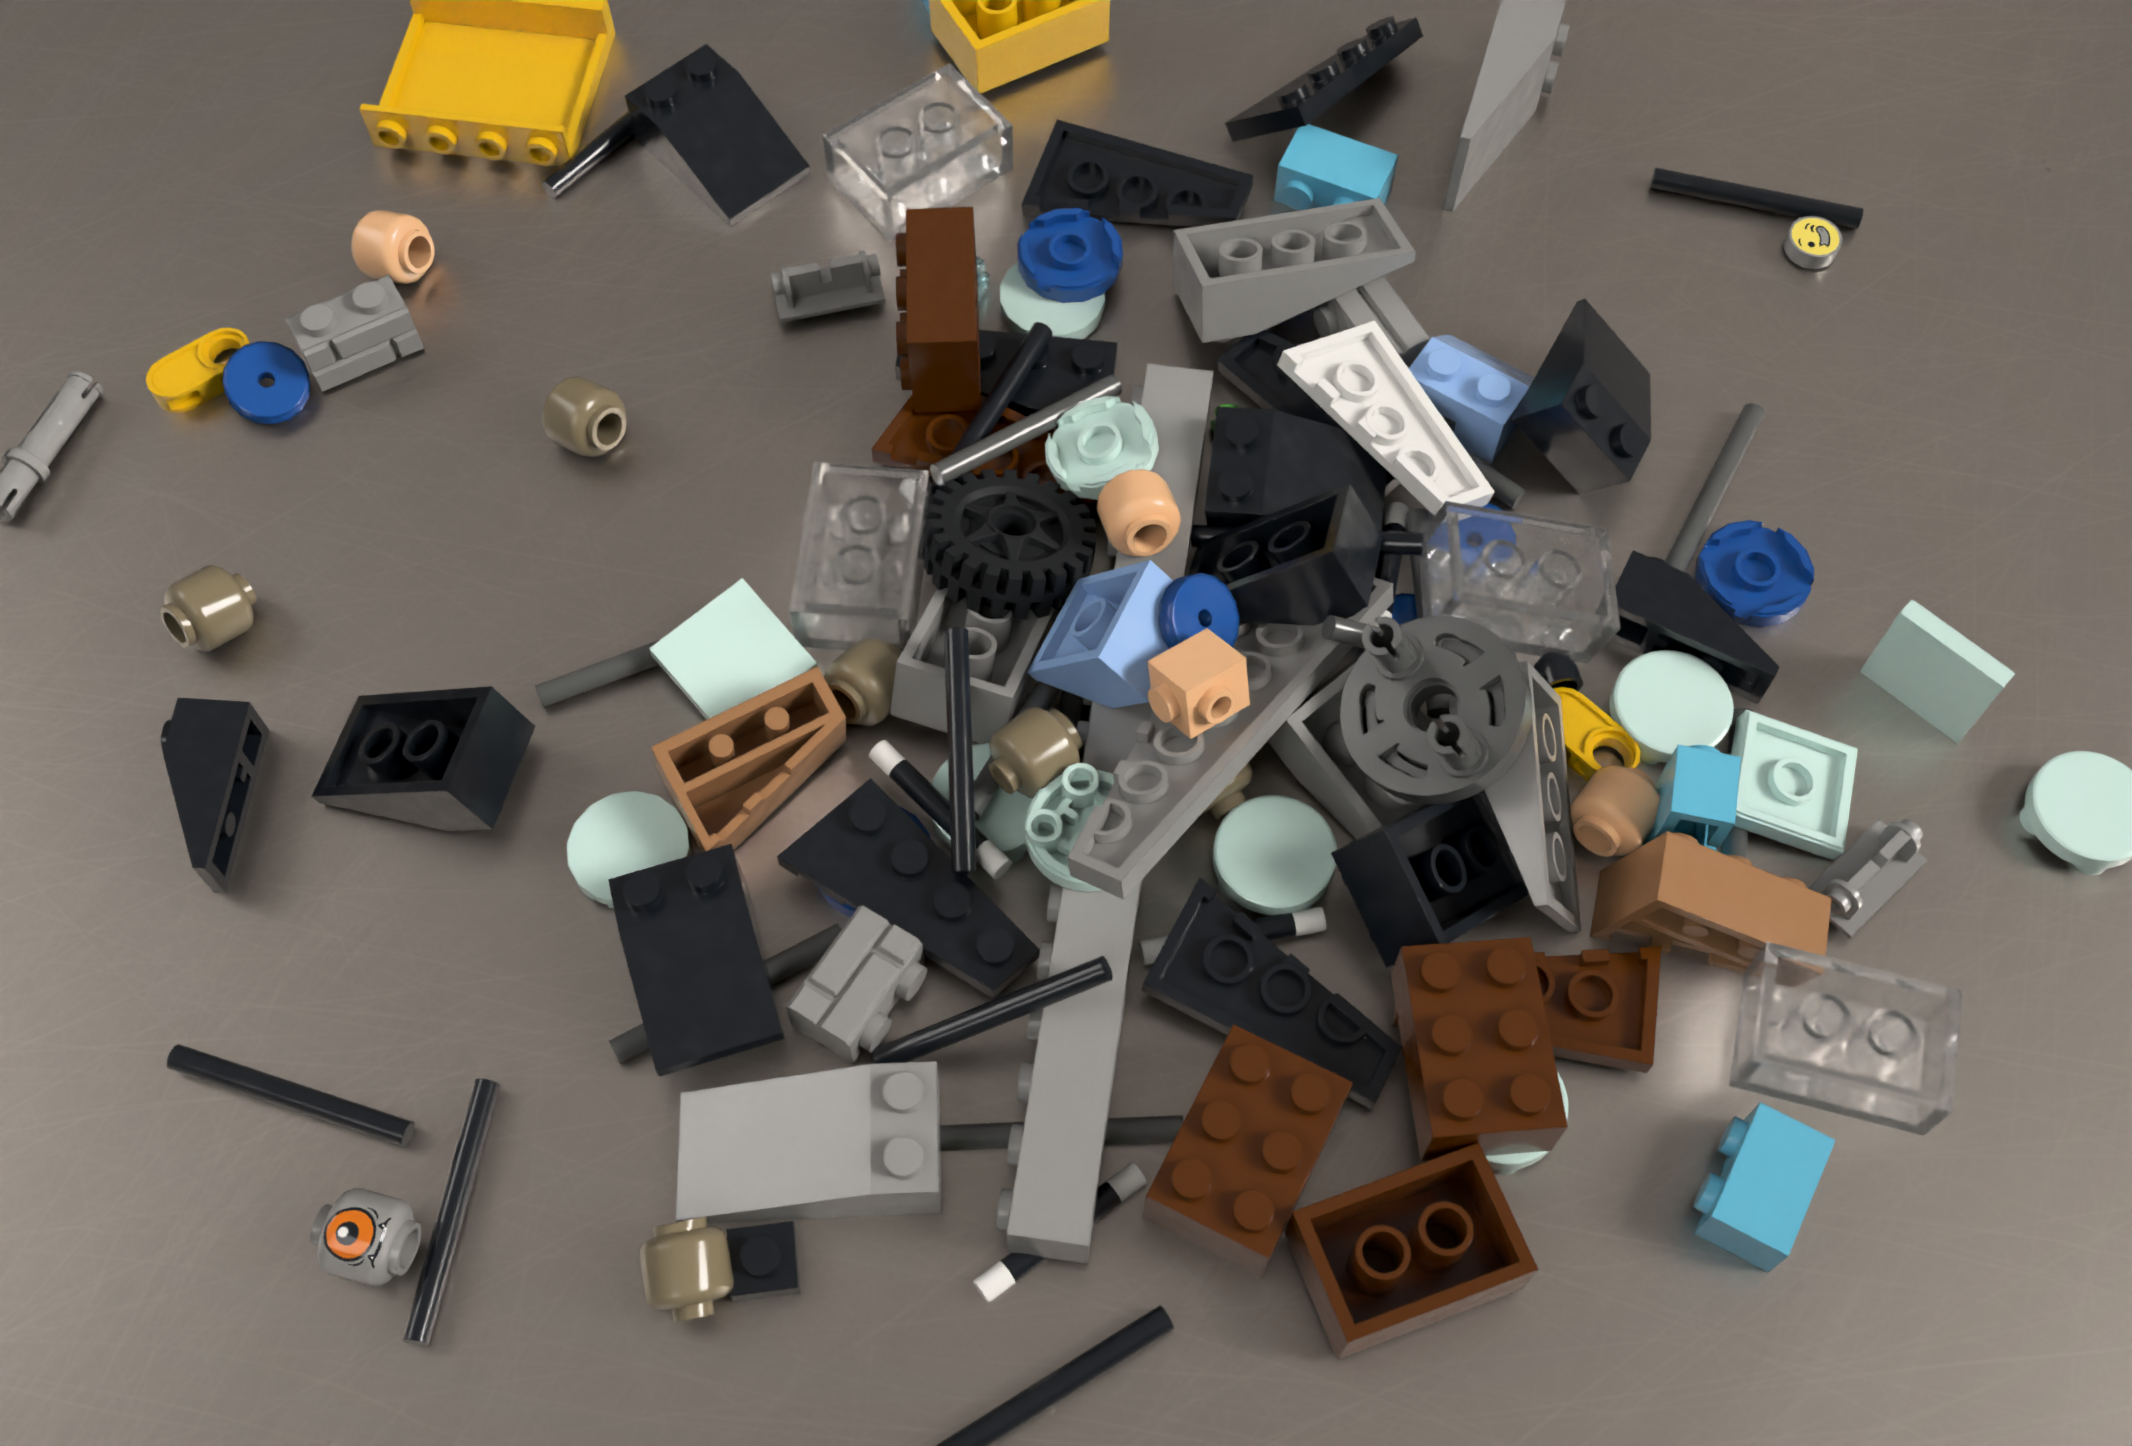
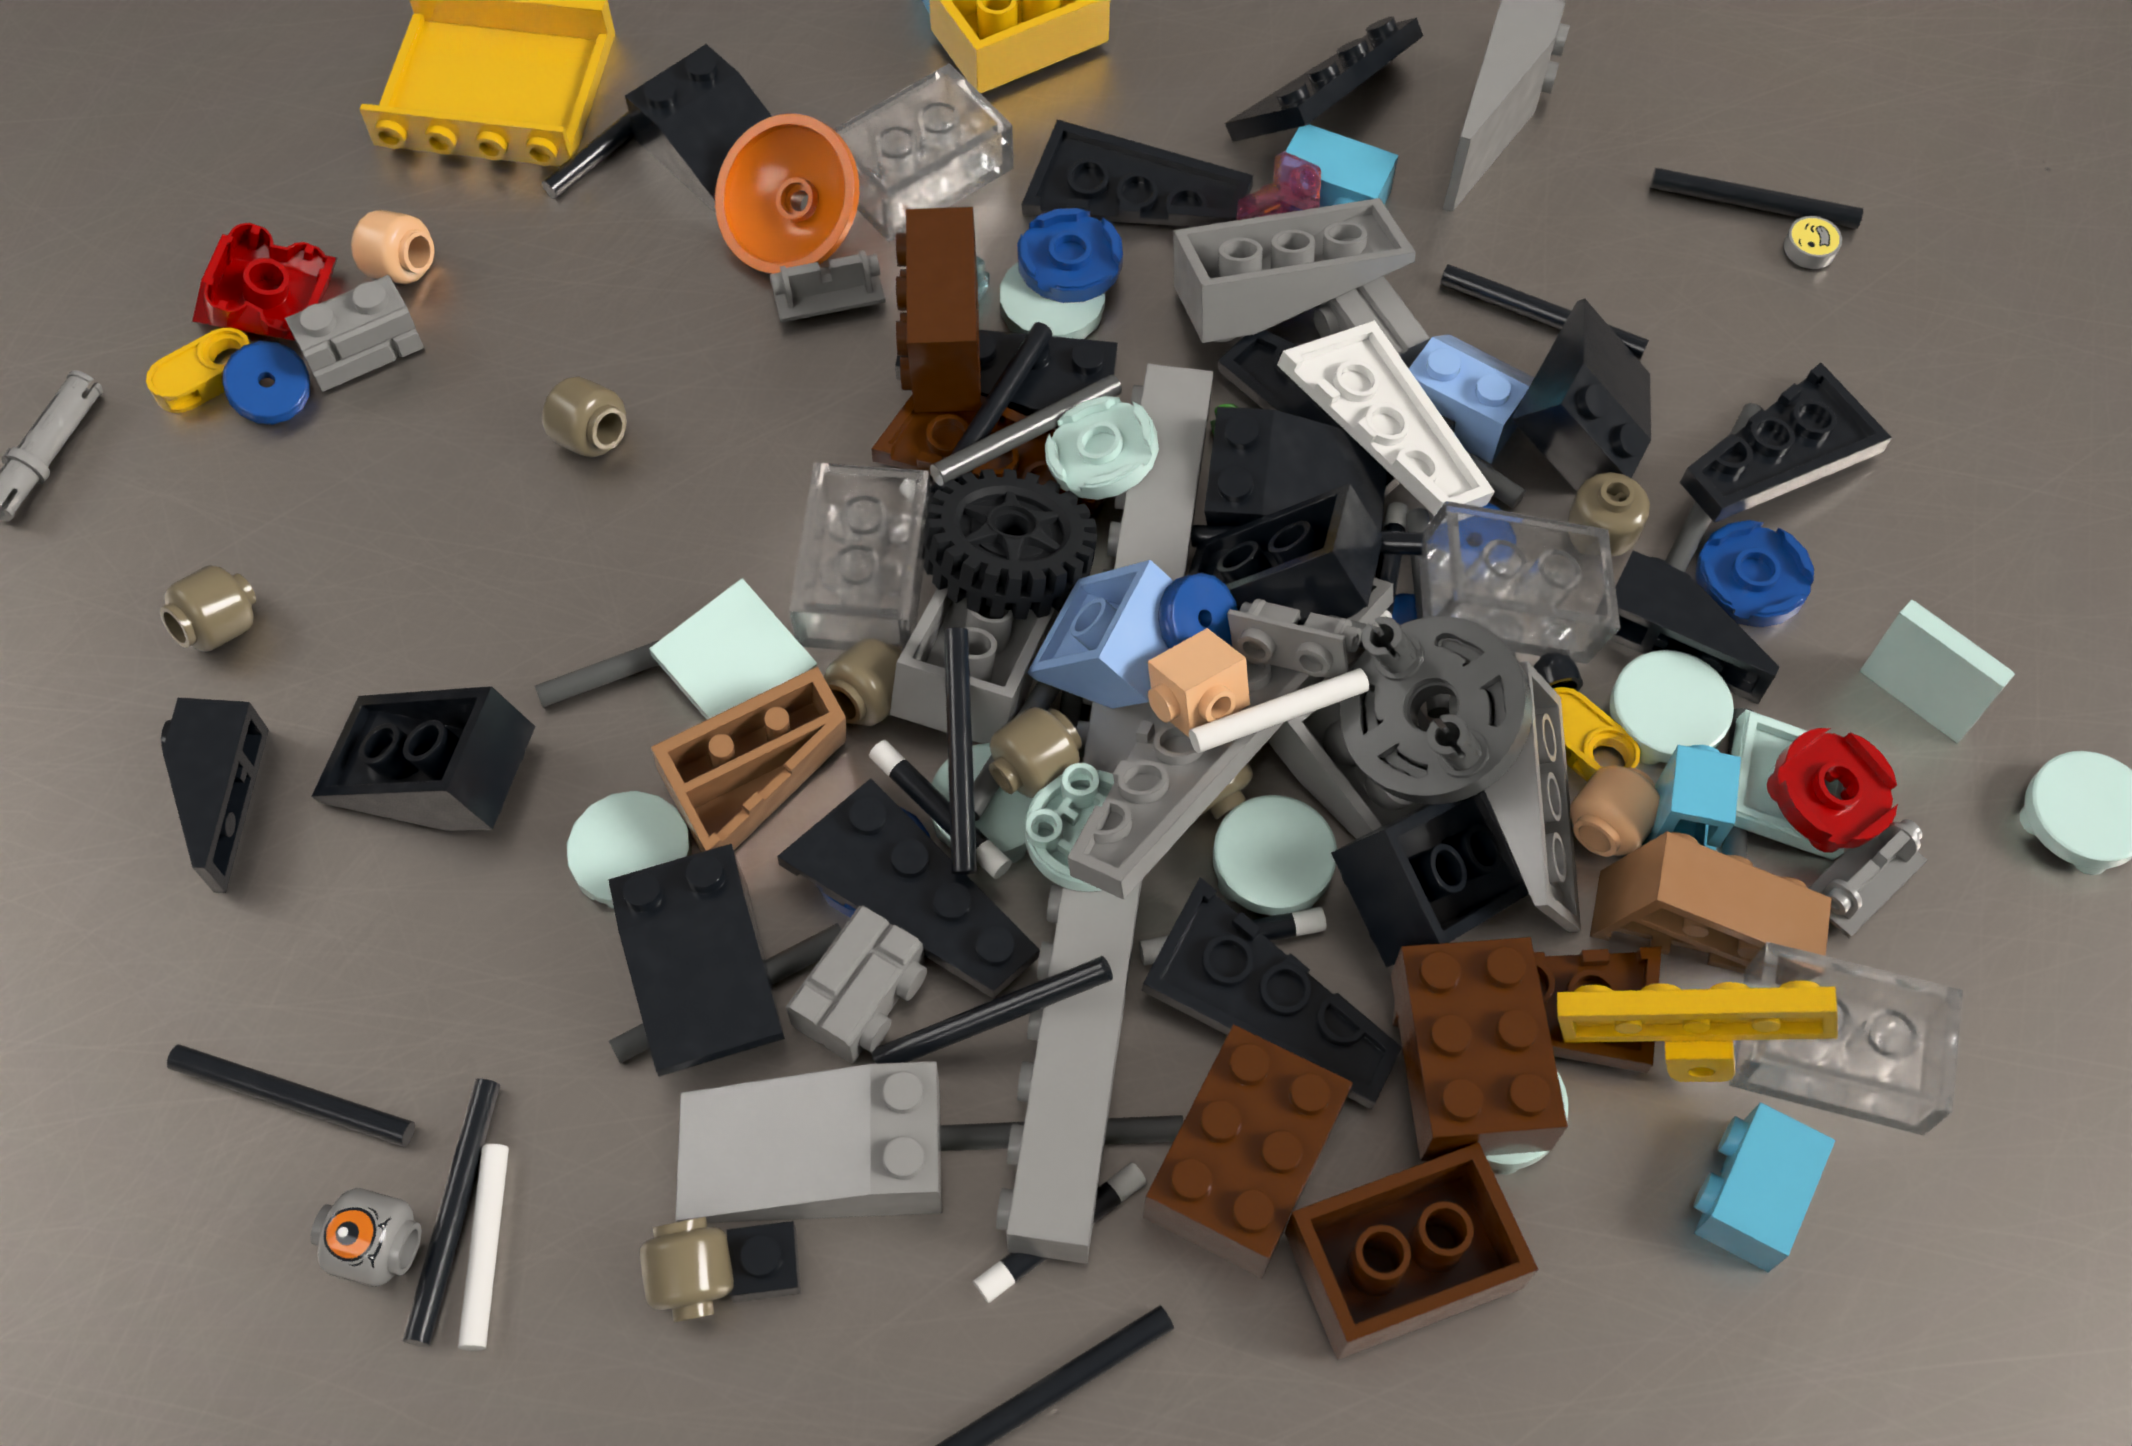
light nougat head [1097,469,1181,557] -> none
none -> red slope [192,223,337,341]
none -> white bar [458,1144,509,1351]
none -> orange dish [715,114,859,274]
none -> white bar [1189,668,1369,753]
none -> light grey hinge [1227,599,1361,679]
none -> clear pink bracket [1237,152,1321,220]
none -> black bar [1440,264,1649,360]
none -> yellow plate [1557,980,1838,1082]
none -> dark tan head [1567,472,1650,558]
none -> black wing [1680,362,1892,523]
none -> red plate [1767,728,1898,853]

